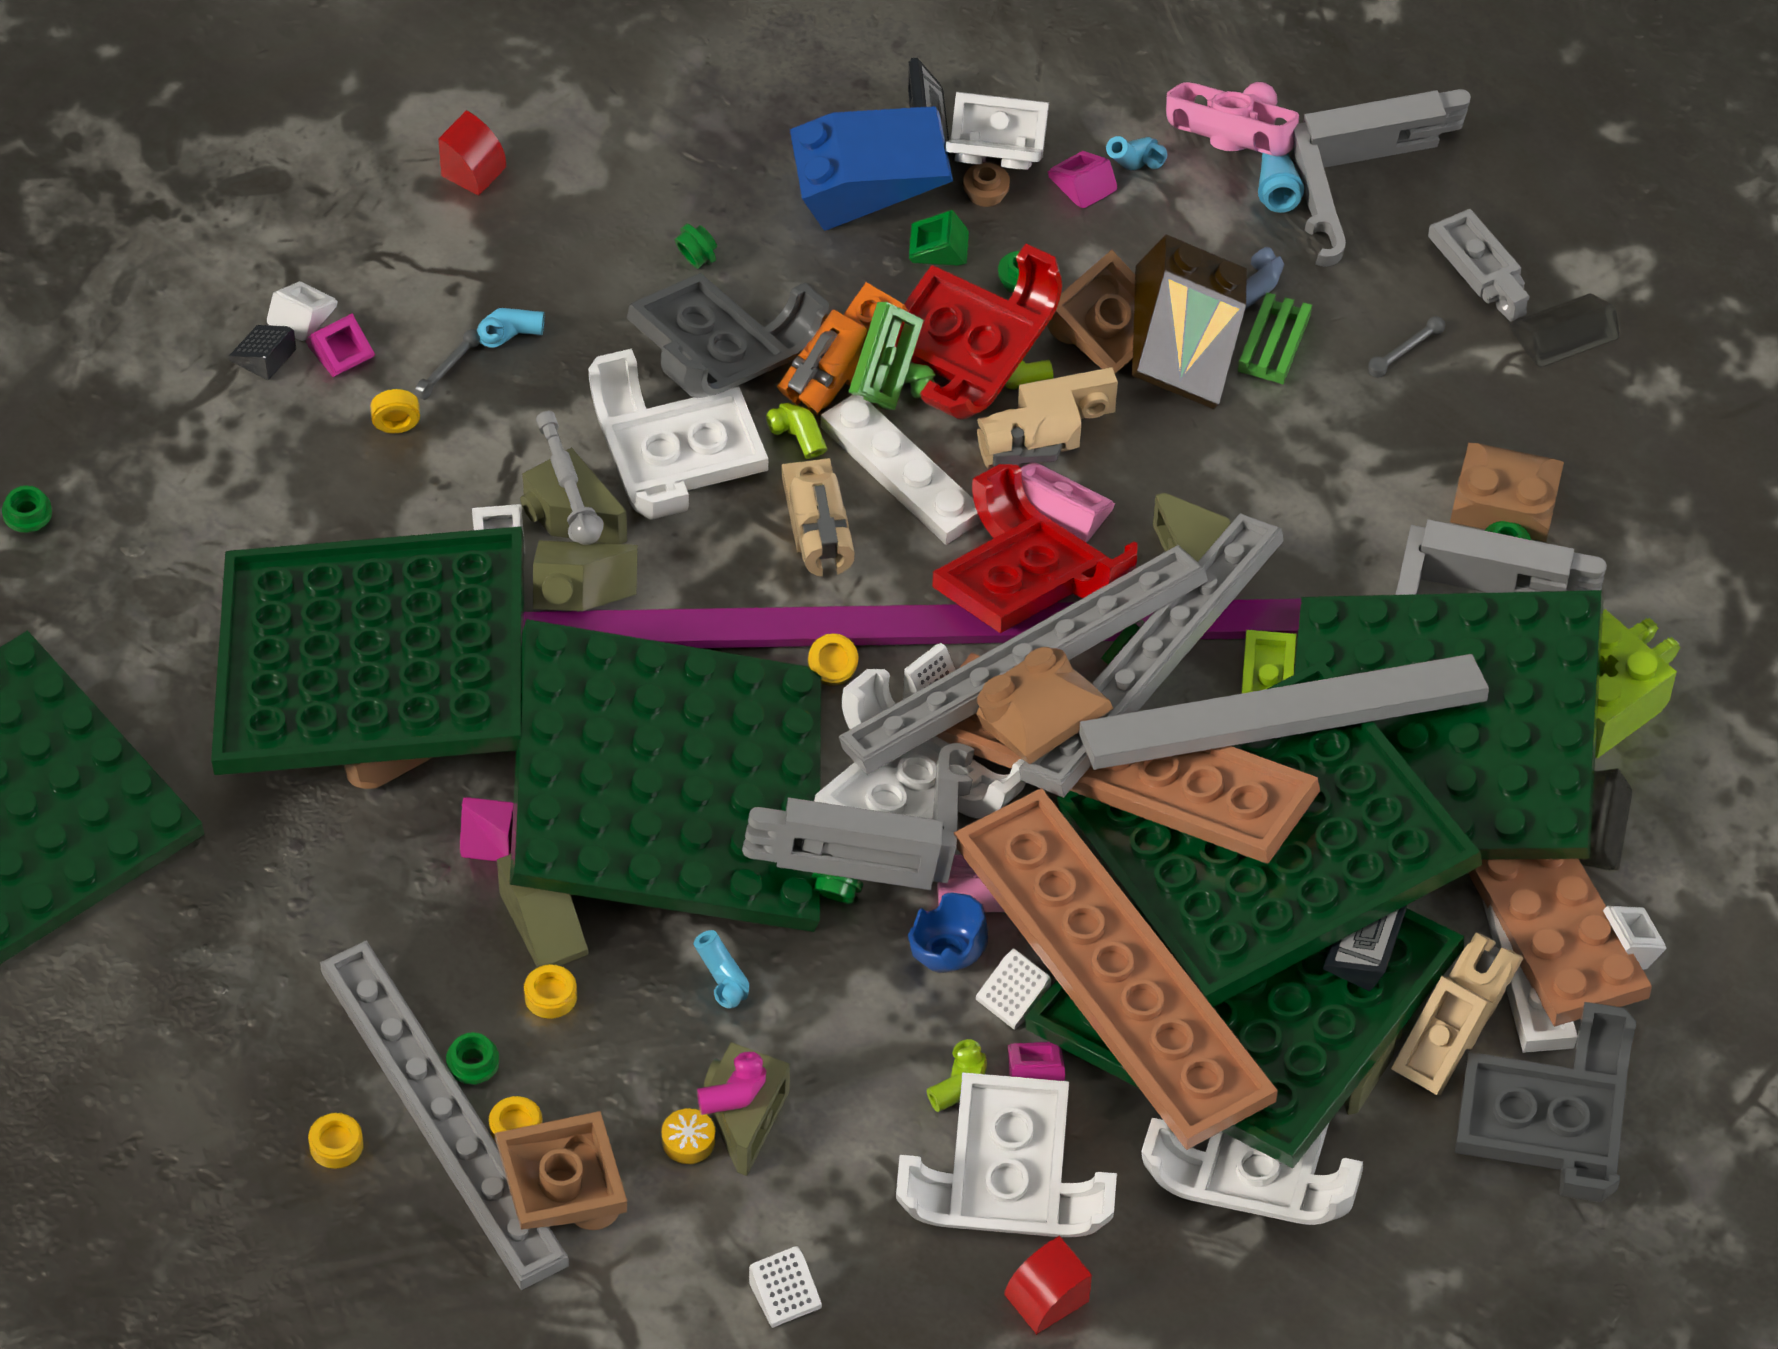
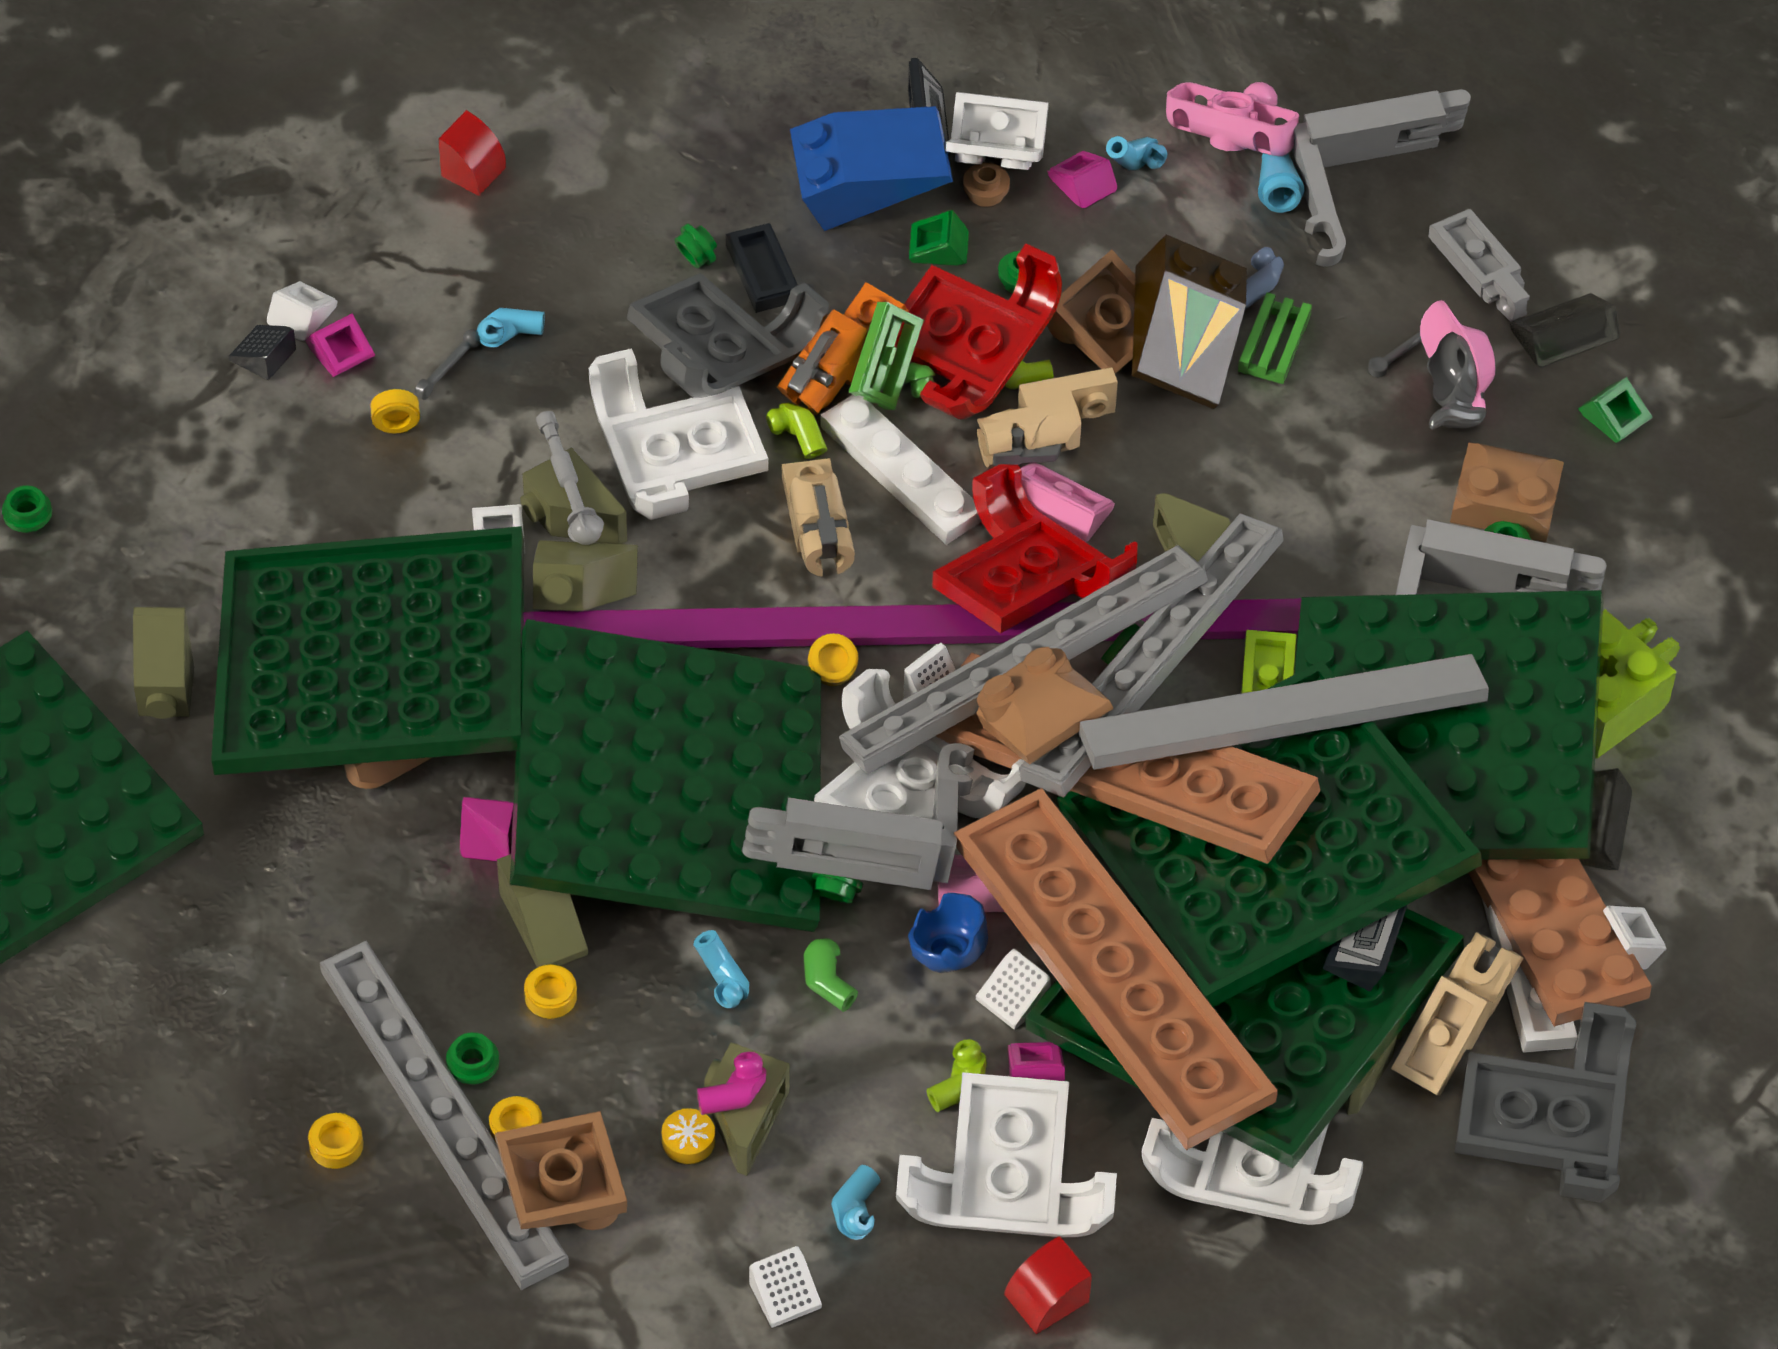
none -> olive slope [133,607,194,719]
none -> black tile [726,223,798,313]
none -> bright green arm [804,938,858,1012]
none -> medium azure arm [831,1165,881,1240]
none -> hair [1420,300,1495,430]
none -> green slope [1578,377,1653,443]

